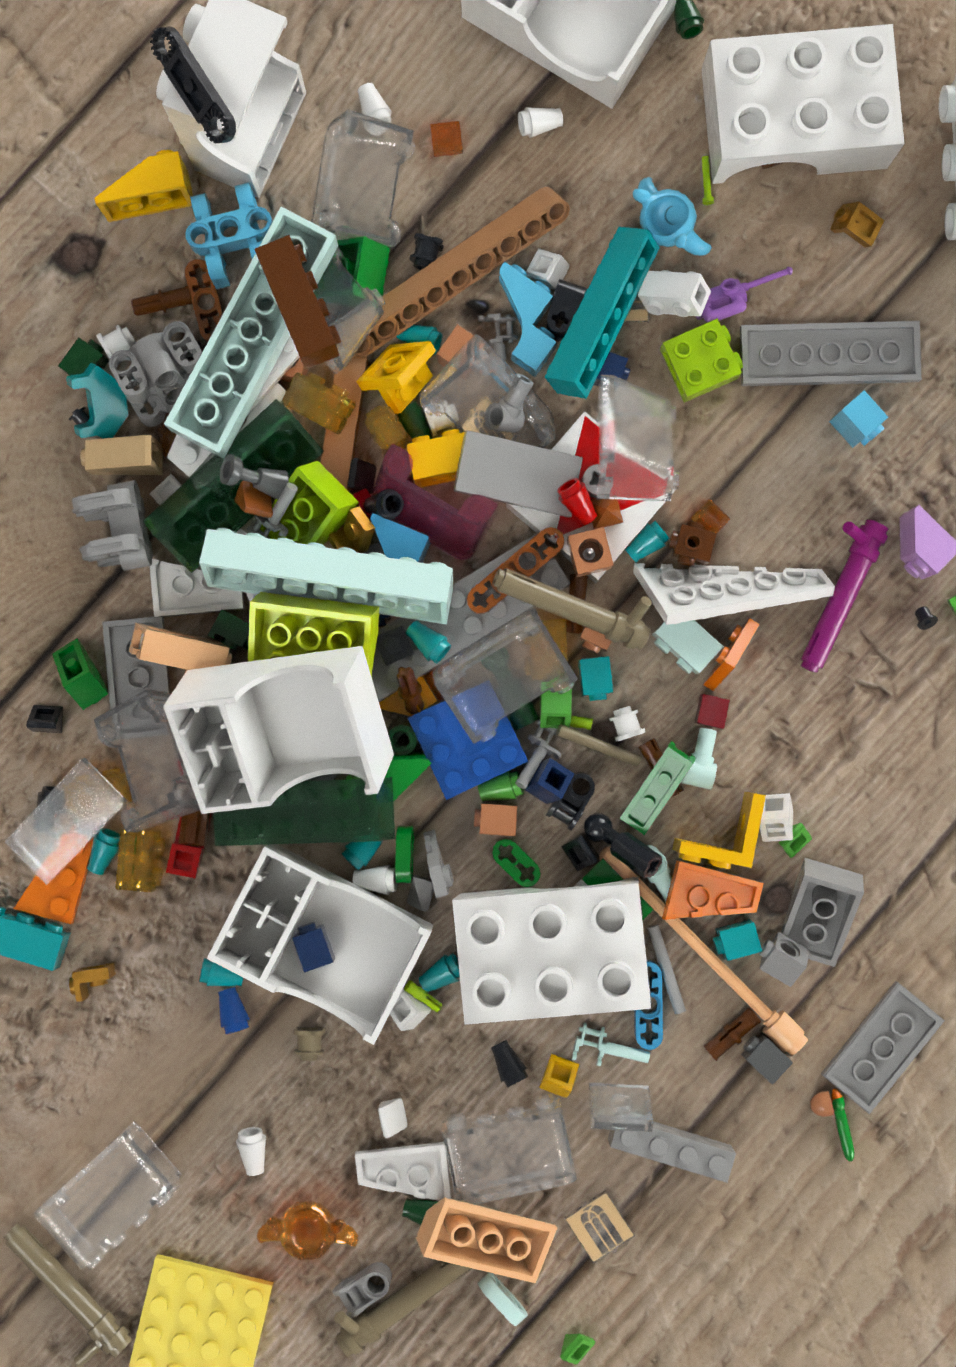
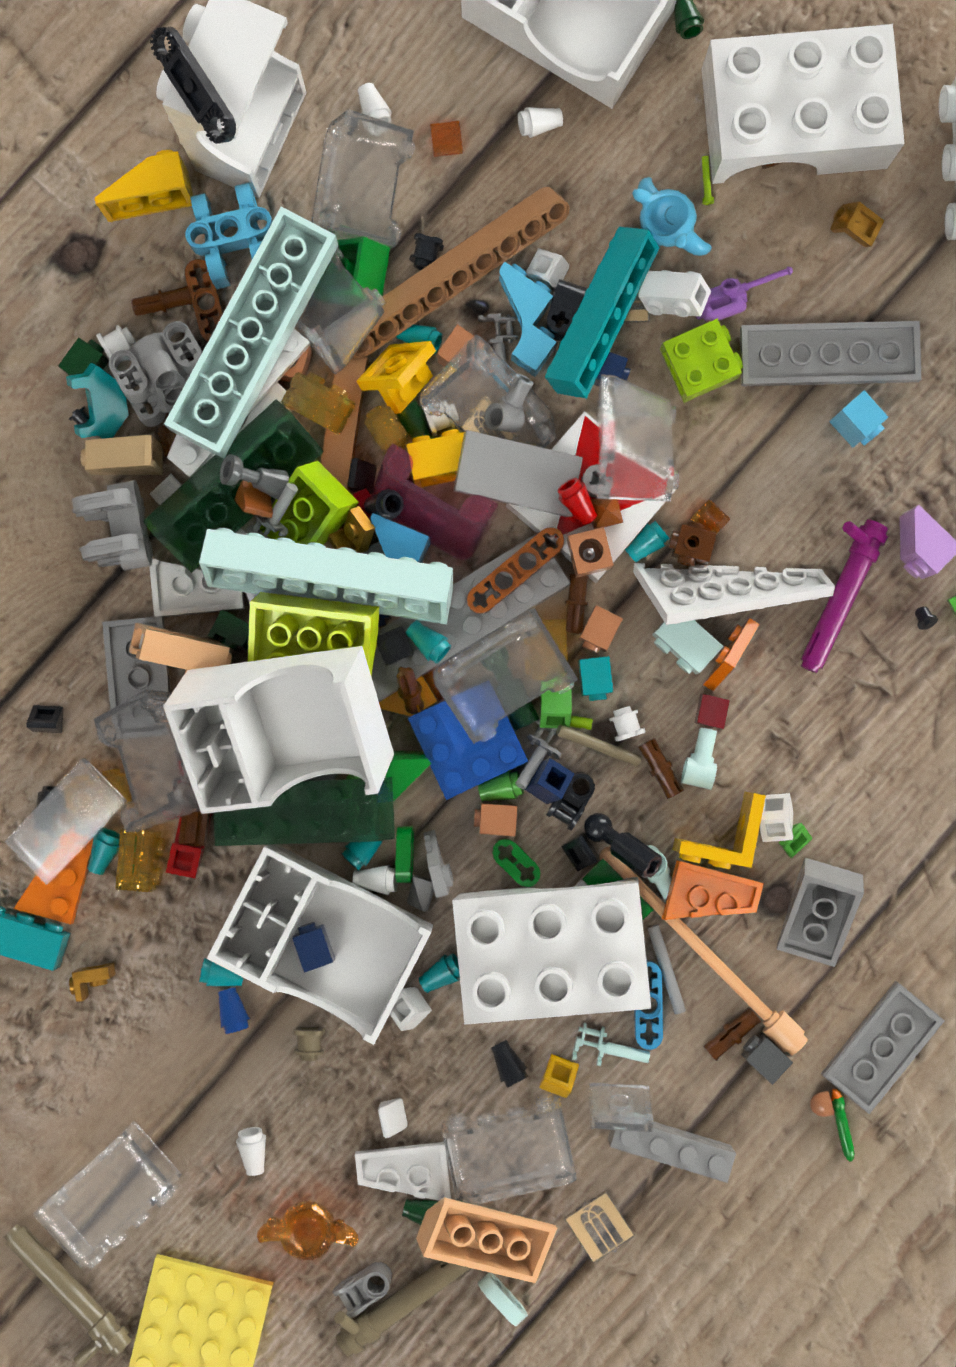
green slope [52,638,108,710] -> none
reddish brown brick [254,235,342,370] -> none
dark green cone [388,725,417,755] -> none
lime pin [404,980,442,1012] -> none
dark tan cylinder [492,568,652,649] -> none
bright green slope [560,1334,596,1365] -> none
container [619,741,696,835] -> none
teal brick [713,919,762,961] -> none
light grey brick [759,932,810,987] -> none

